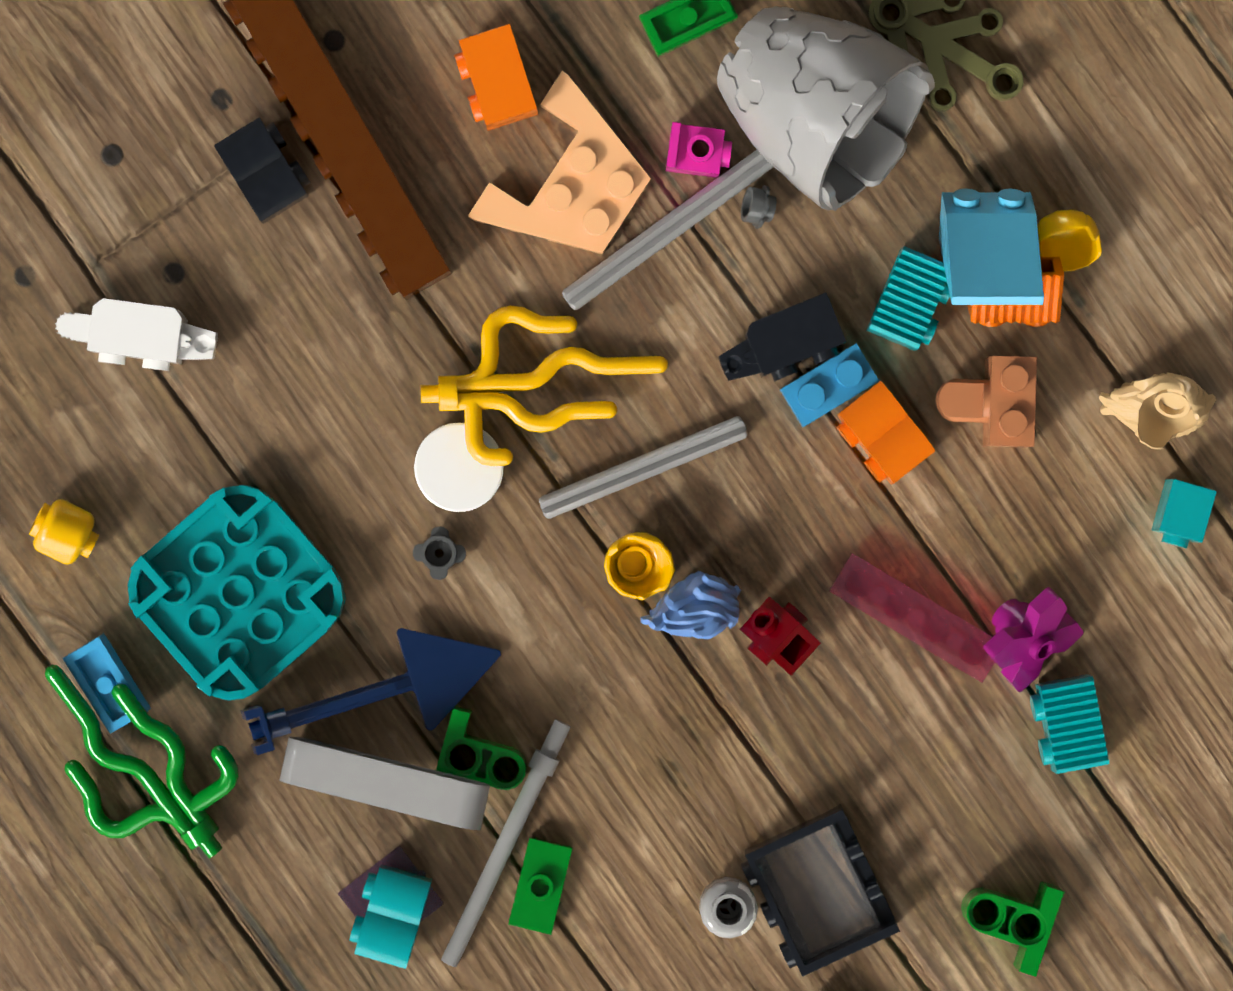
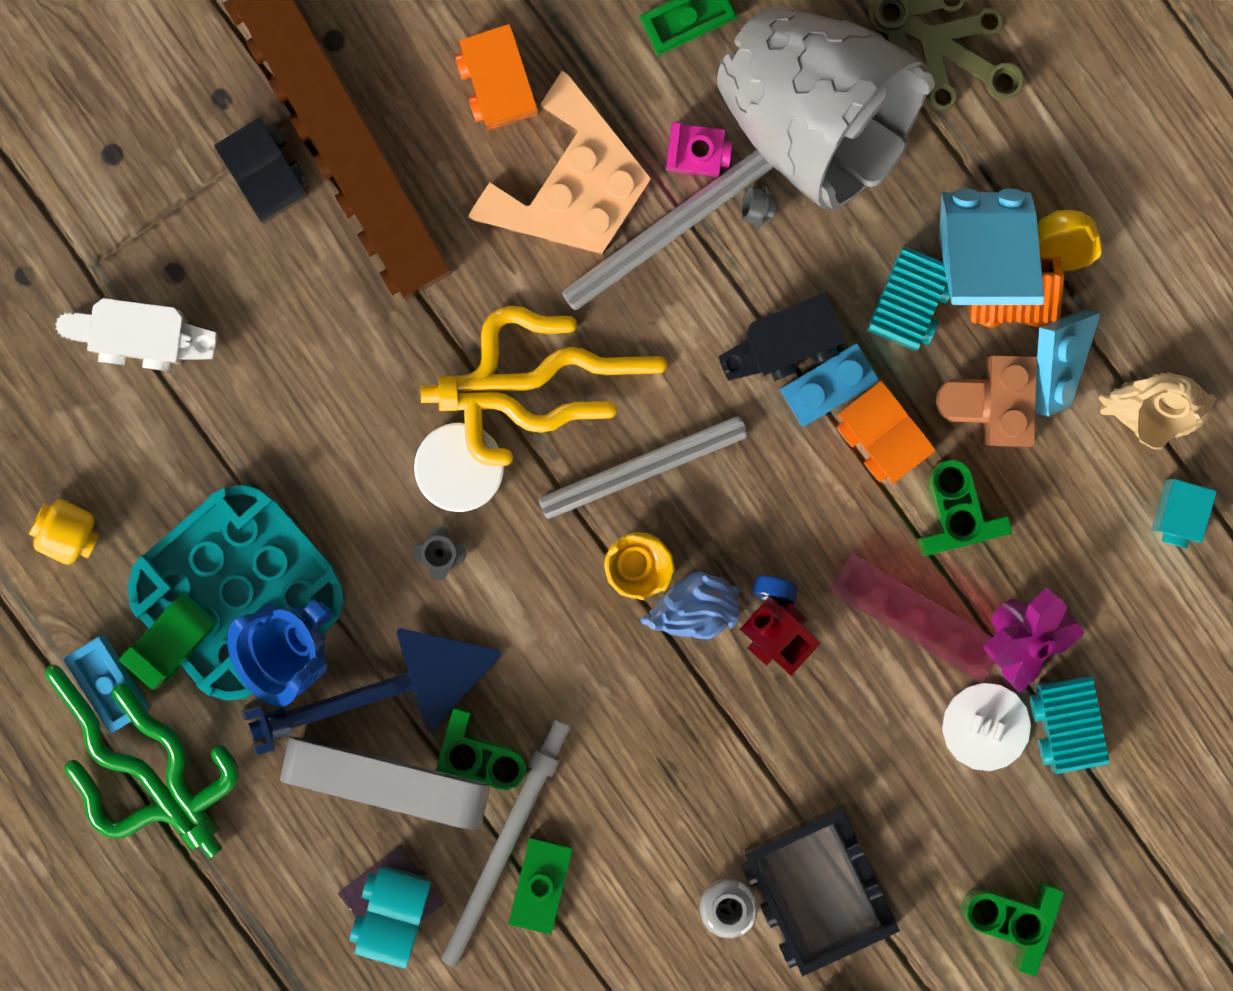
none -> green tile [119,592,218,690]
none -> blue helmet [227,599,334,706]
none -> blue tile [751,575,798,606]
none -> green tile [917,460,1012,556]
none -> white piece [942,683,1031,771]
none -> medium azure wing [1035,309,1100,417]

